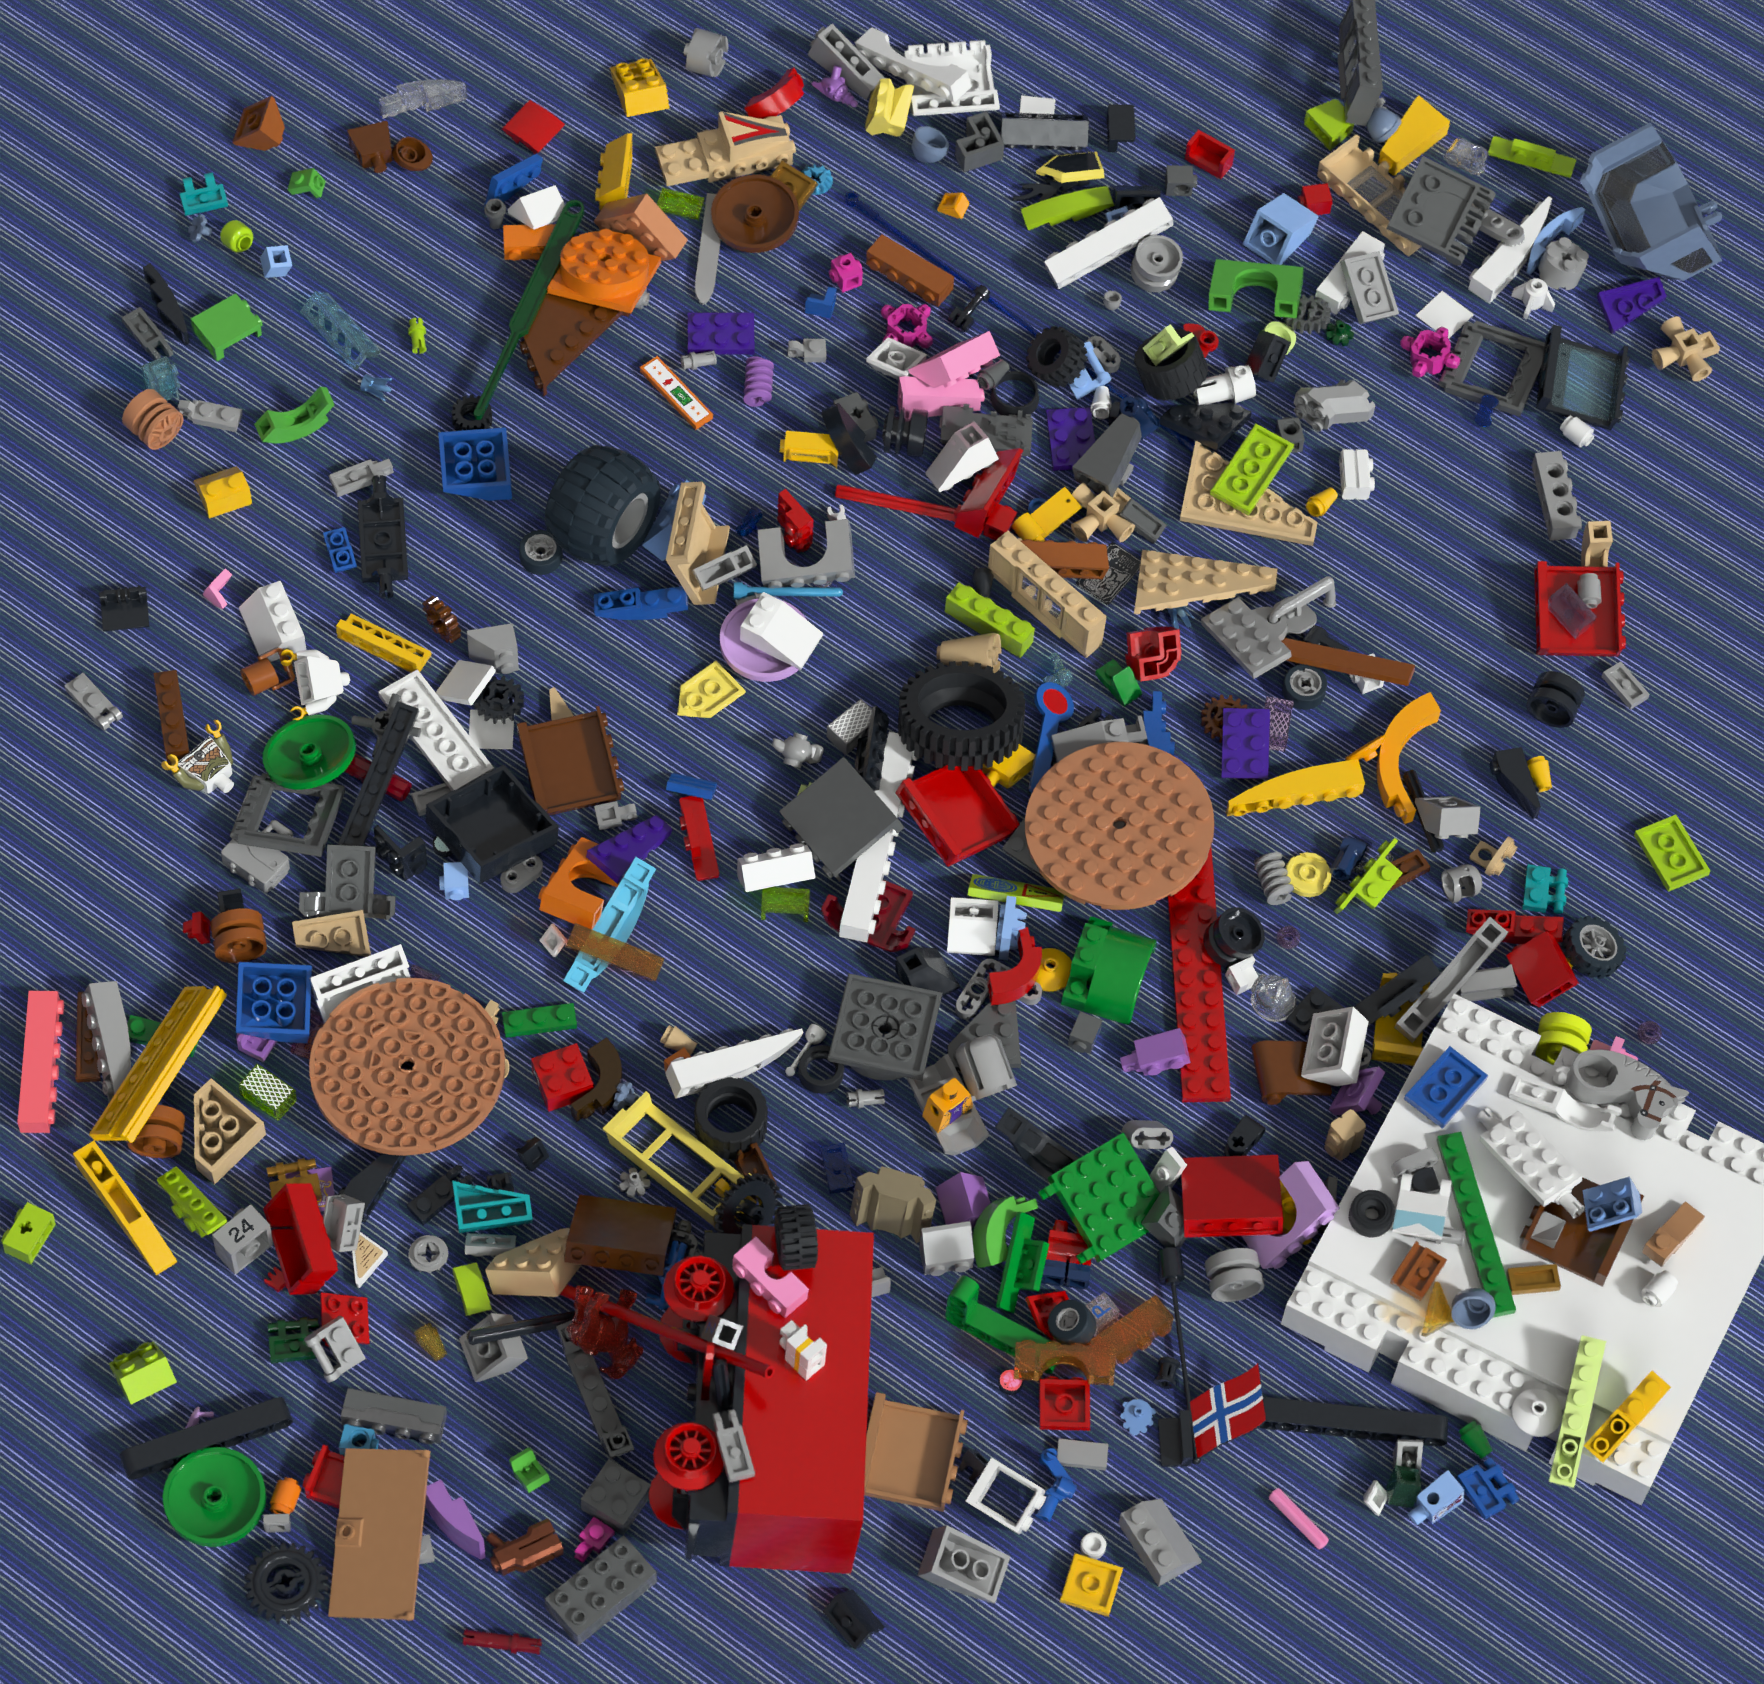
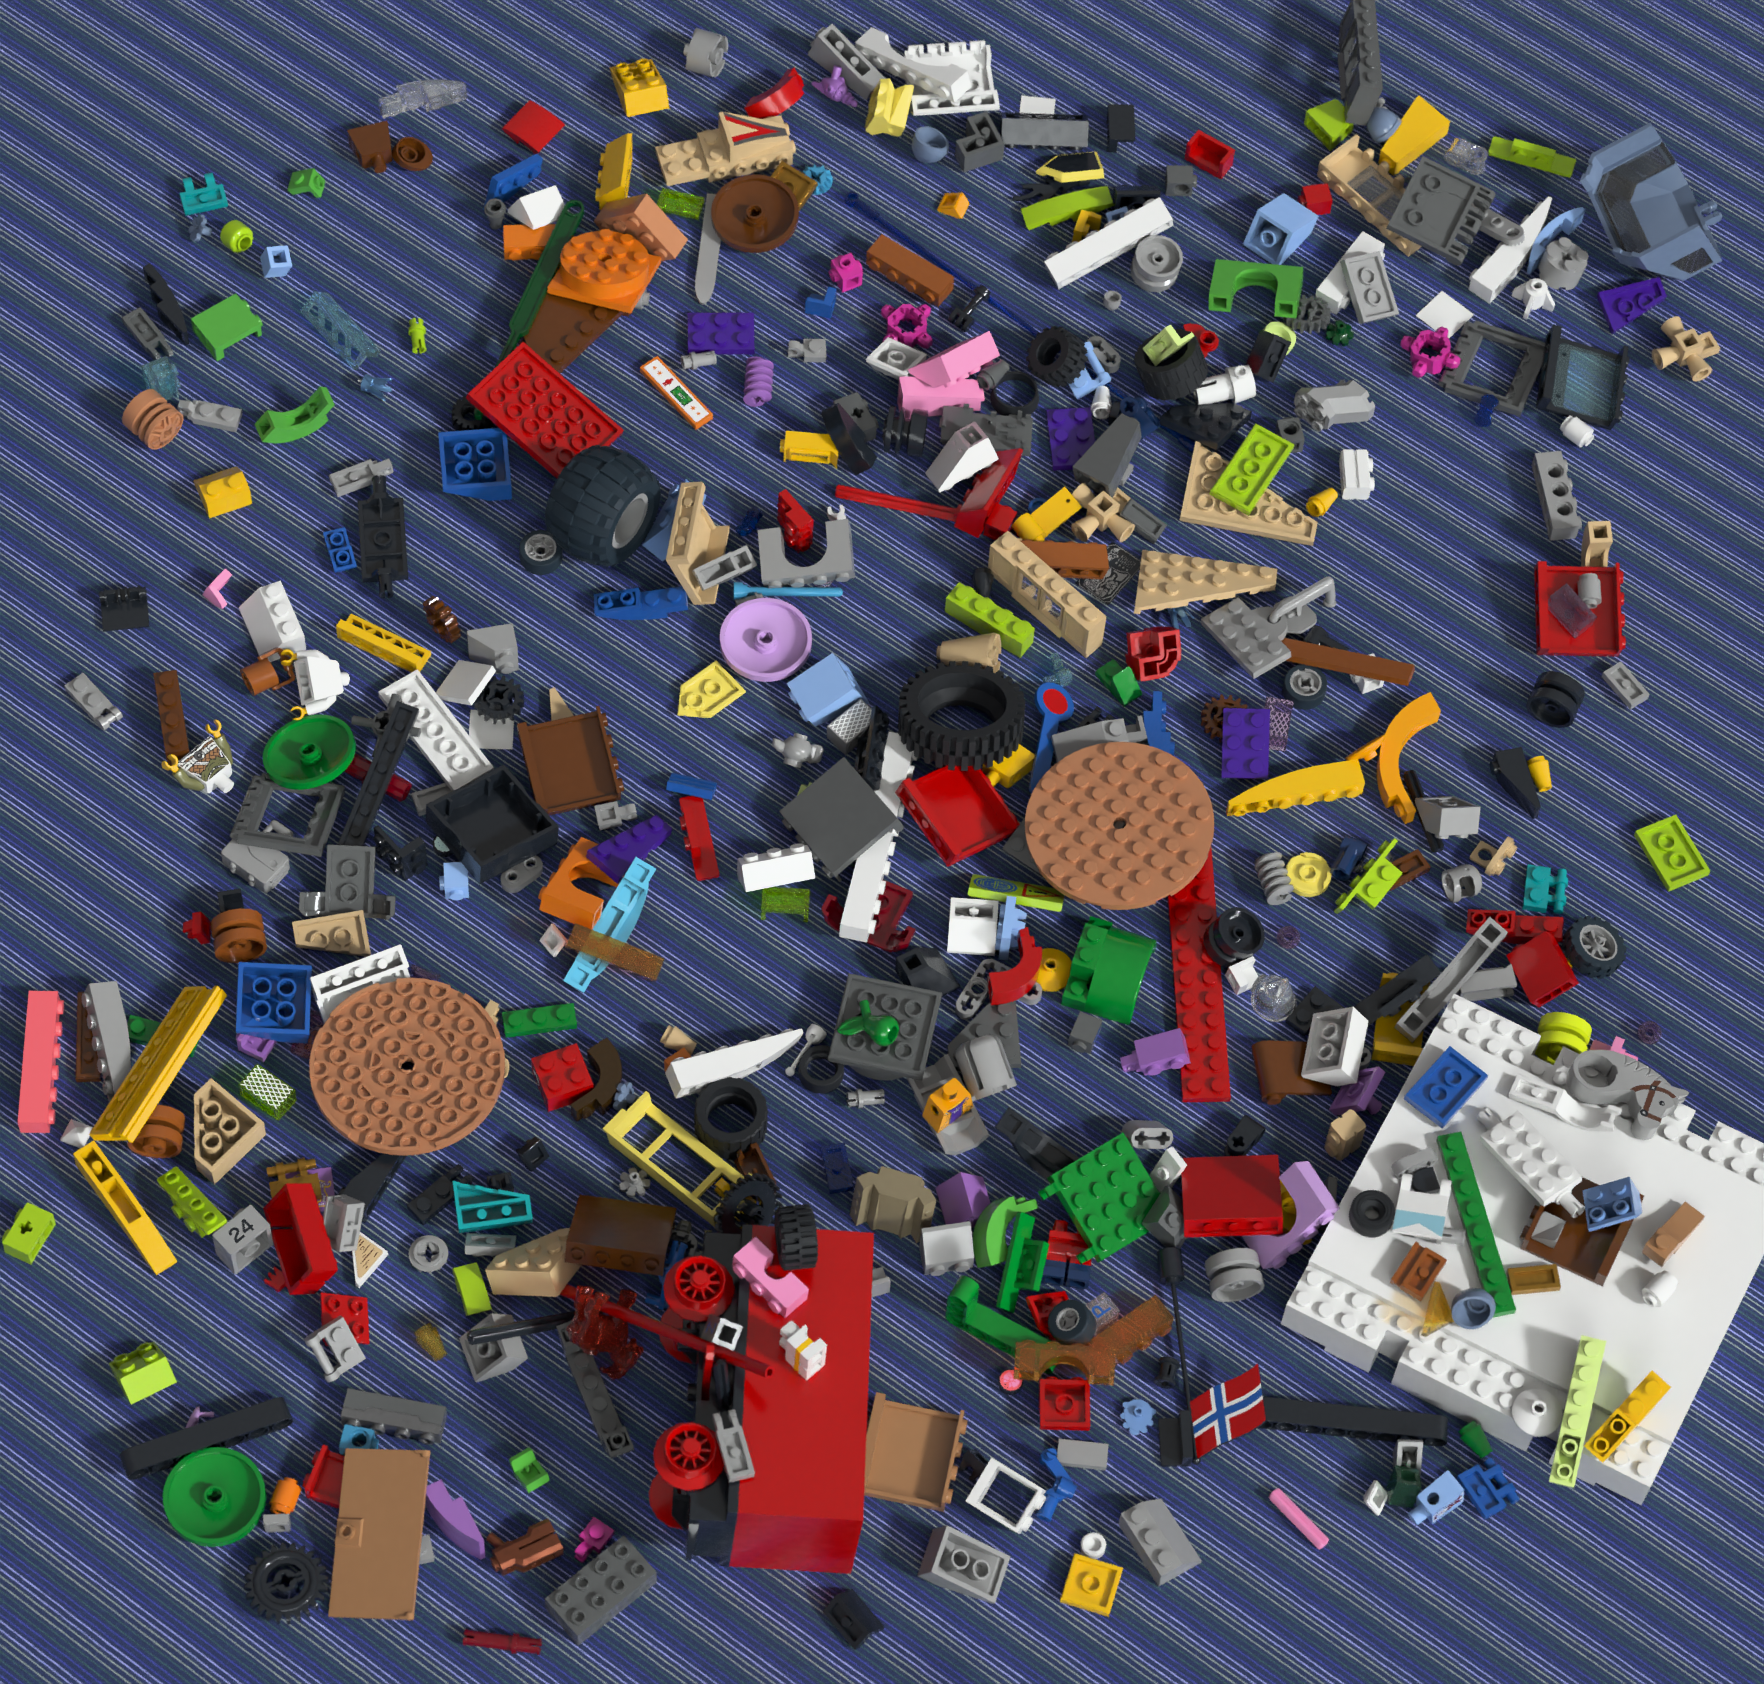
dark orange slope [232,96,285,151] -> none
dark green plate [268,1317,319,1364] -> none
dark grey brick [581,1459,651,1535] -> none
white slope [740,592,823,670] -> none
none -> white slope [60,1119,93,1148]
none -> red plate [466,342,624,478]
none -> light blue slope [787,653,869,726]
none -> green piece [837,1000,899,1046]
none -> yellow bracket [1072,210,1102,242]

